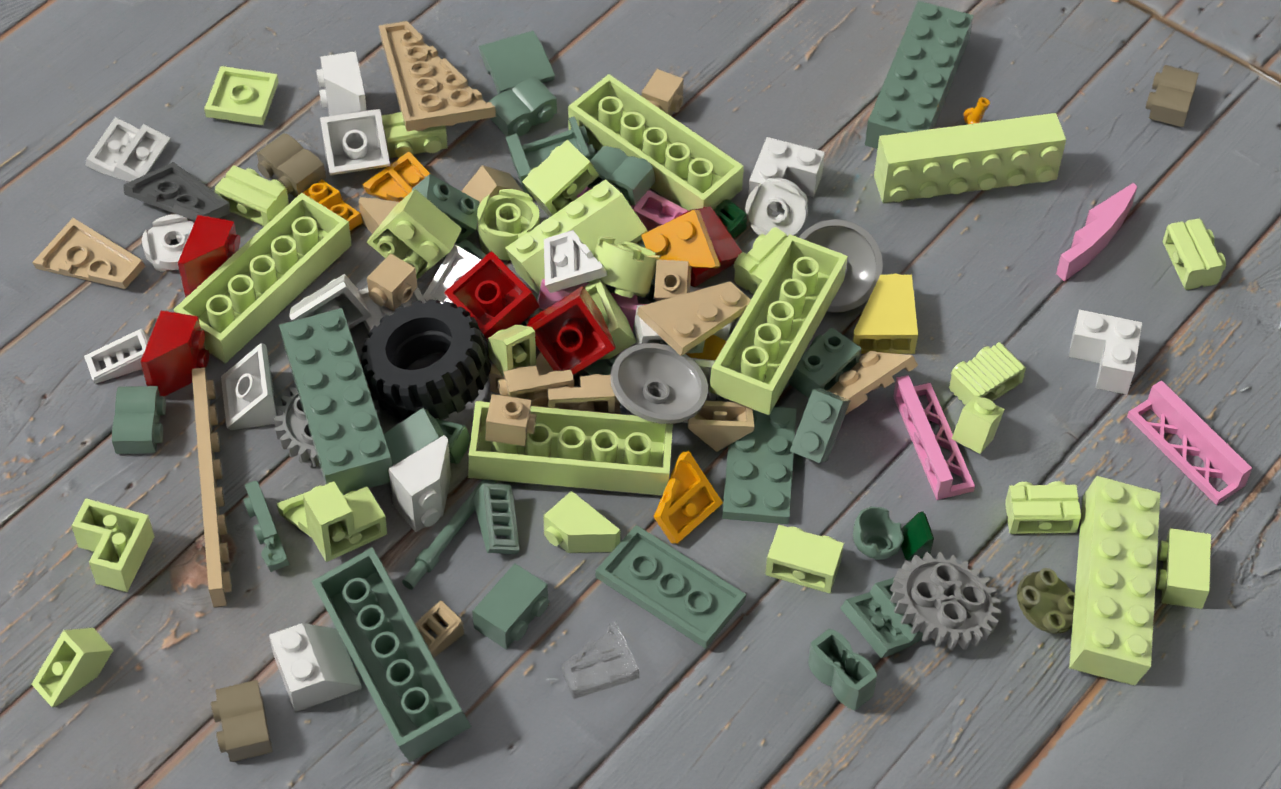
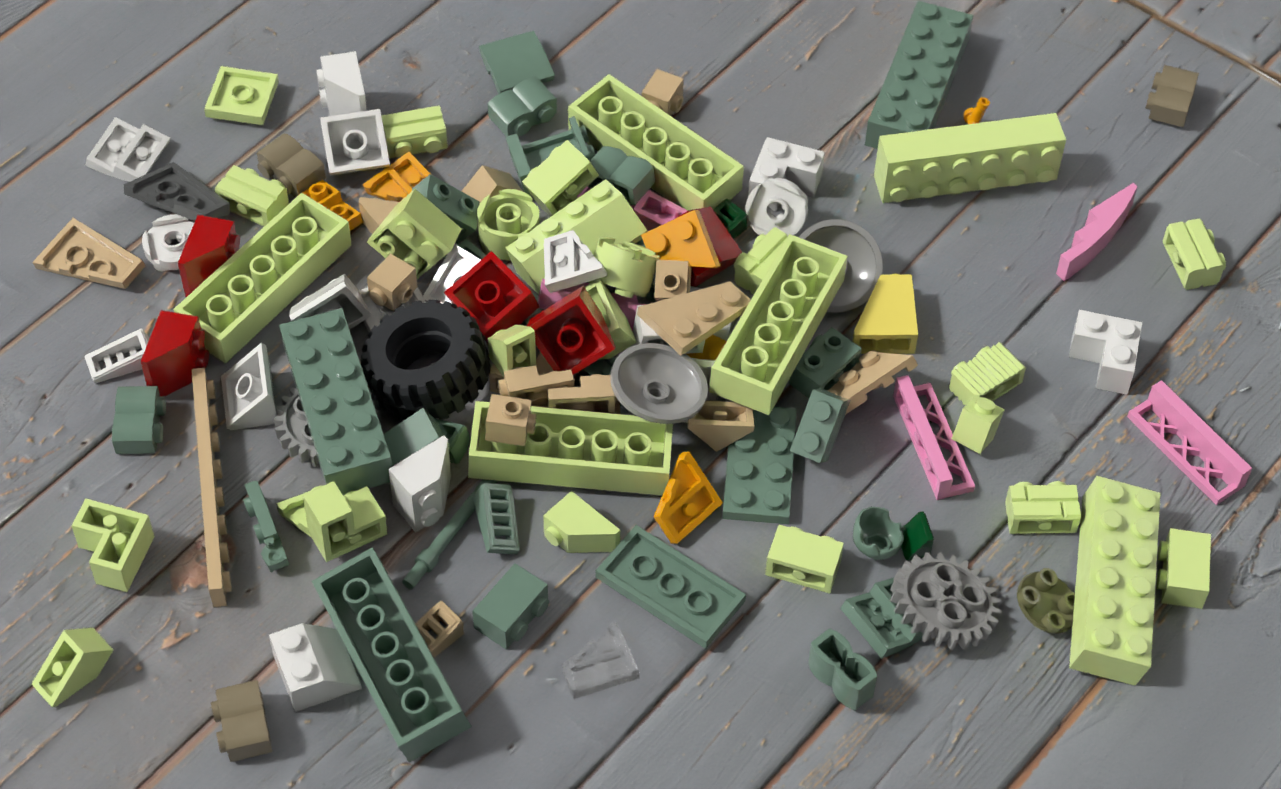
tan wing [379,21,496,132] -> none

